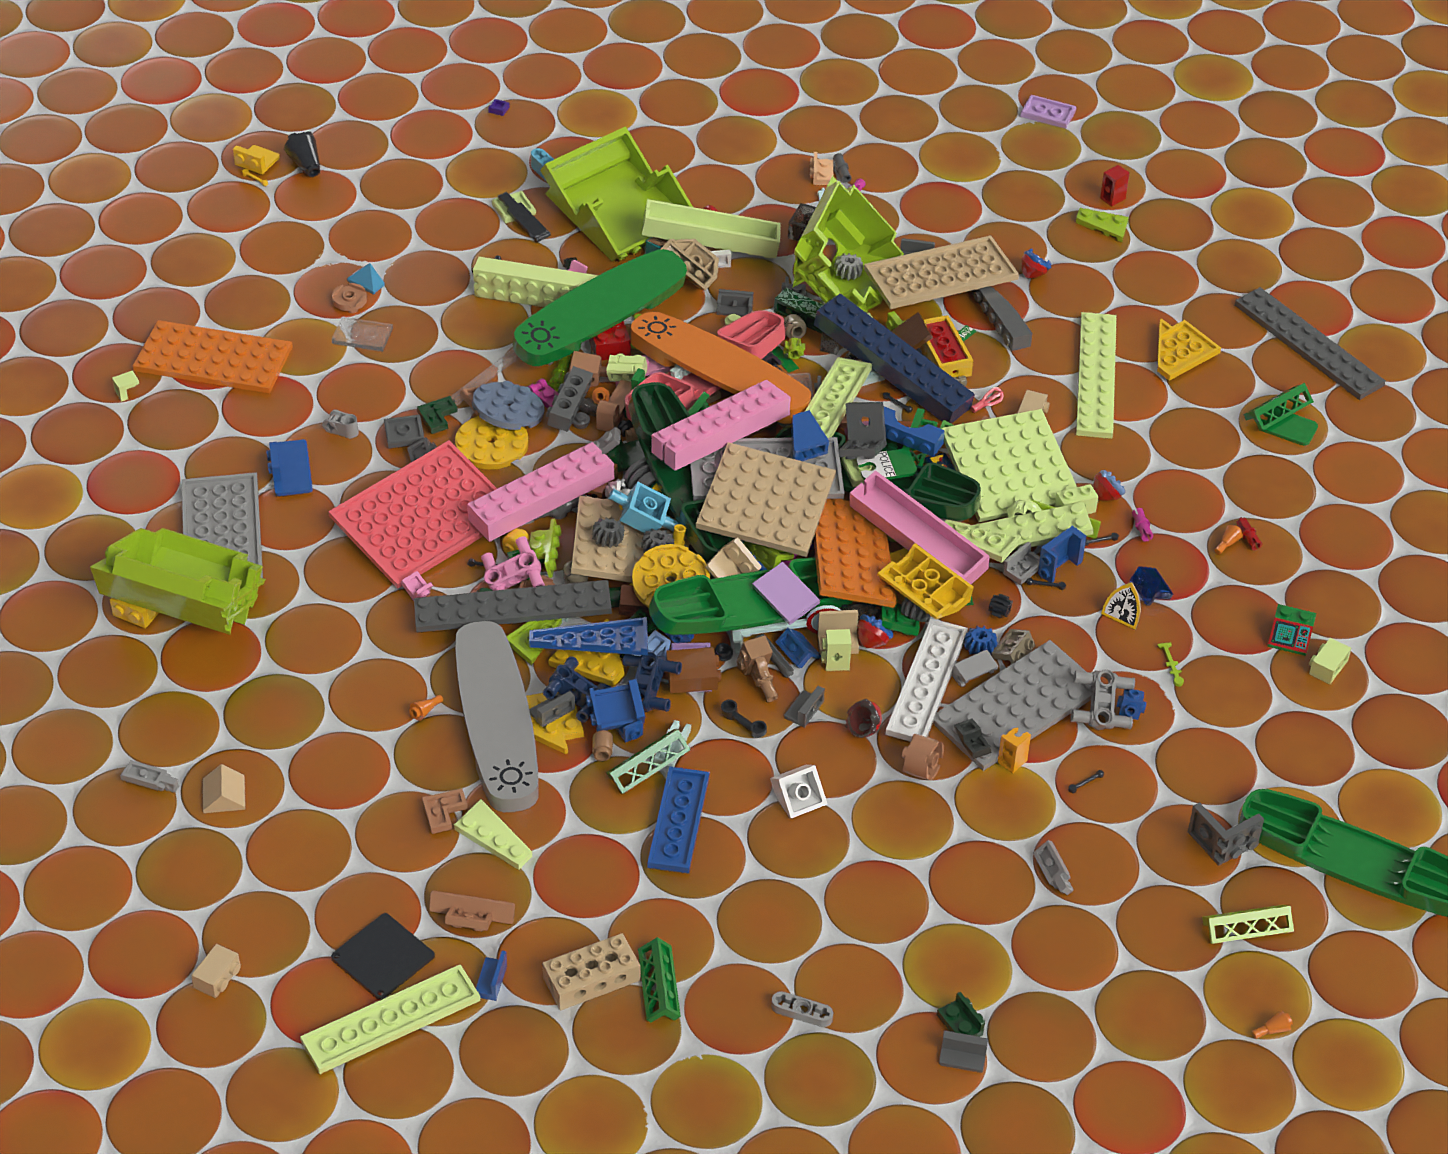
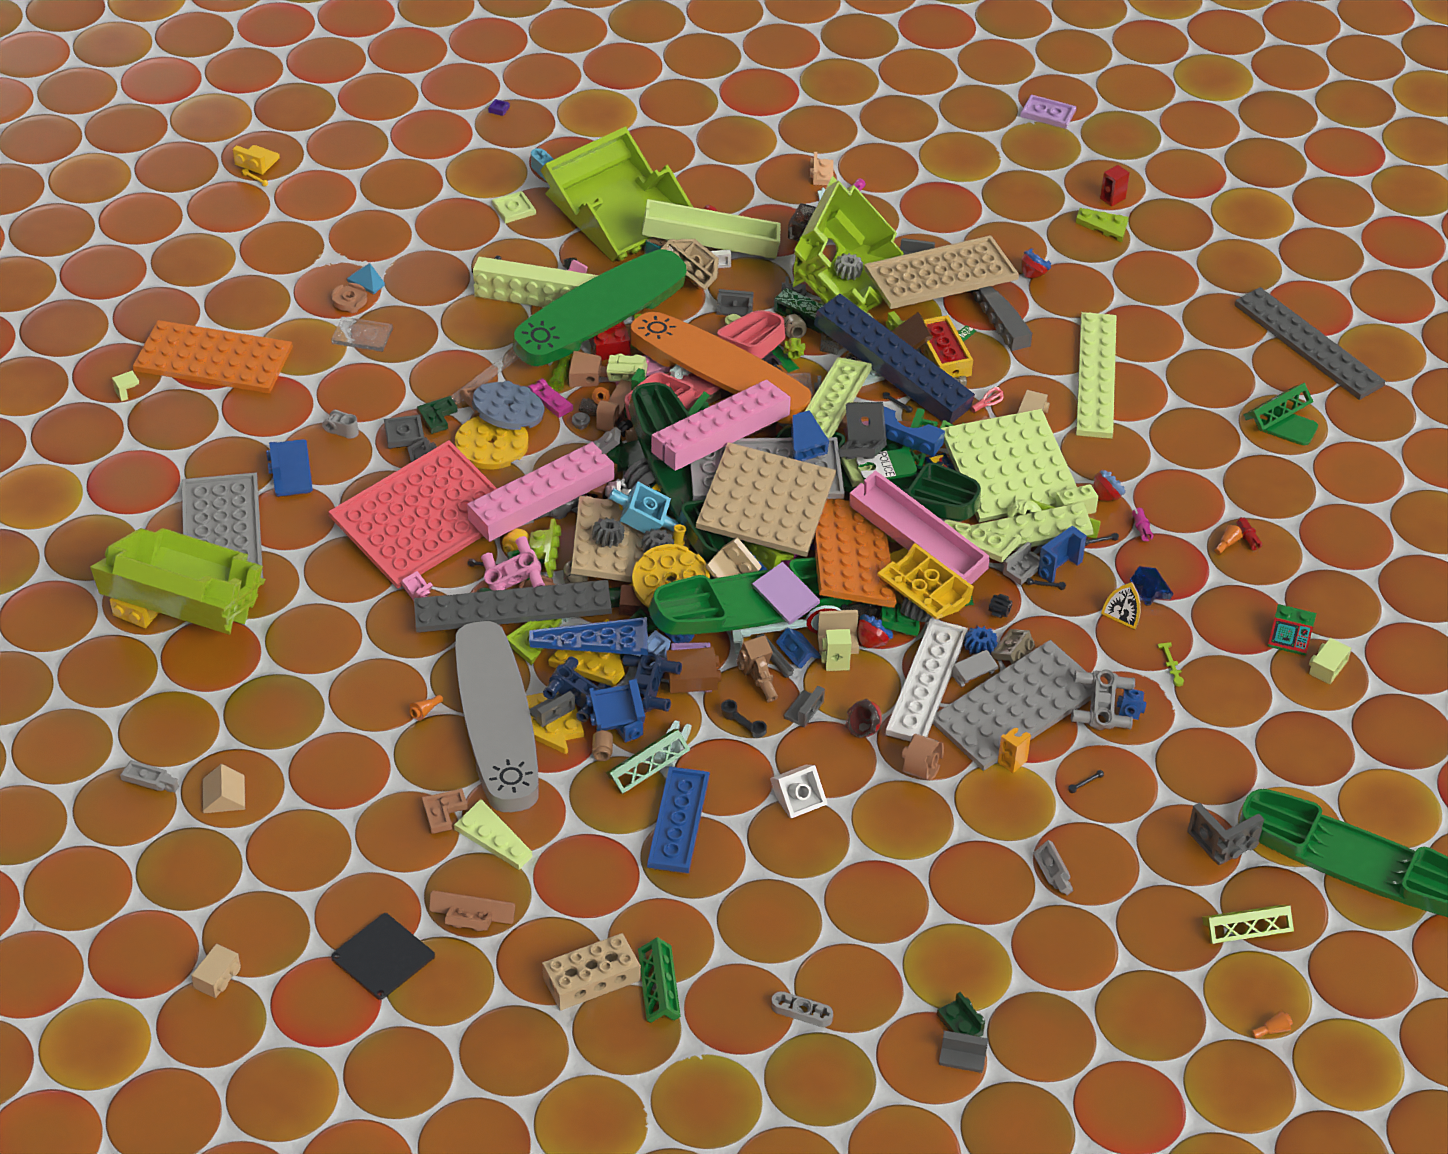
black cone [284,131,320,177] -> none
yellowish green plate [300,964,481,1074] -> none
blue panel [476,951,507,1001] -> none
black piece [498,192,551,243] -> none
dark grey brick [546,366,593,432] -> none
black plate [714,643,733,661] -> none
dark grey pin [833,153,851,183] -> none
pearl dark grey slope [954,718,992,759] -> none
yellow wing [1157,319,1221,381] -> none

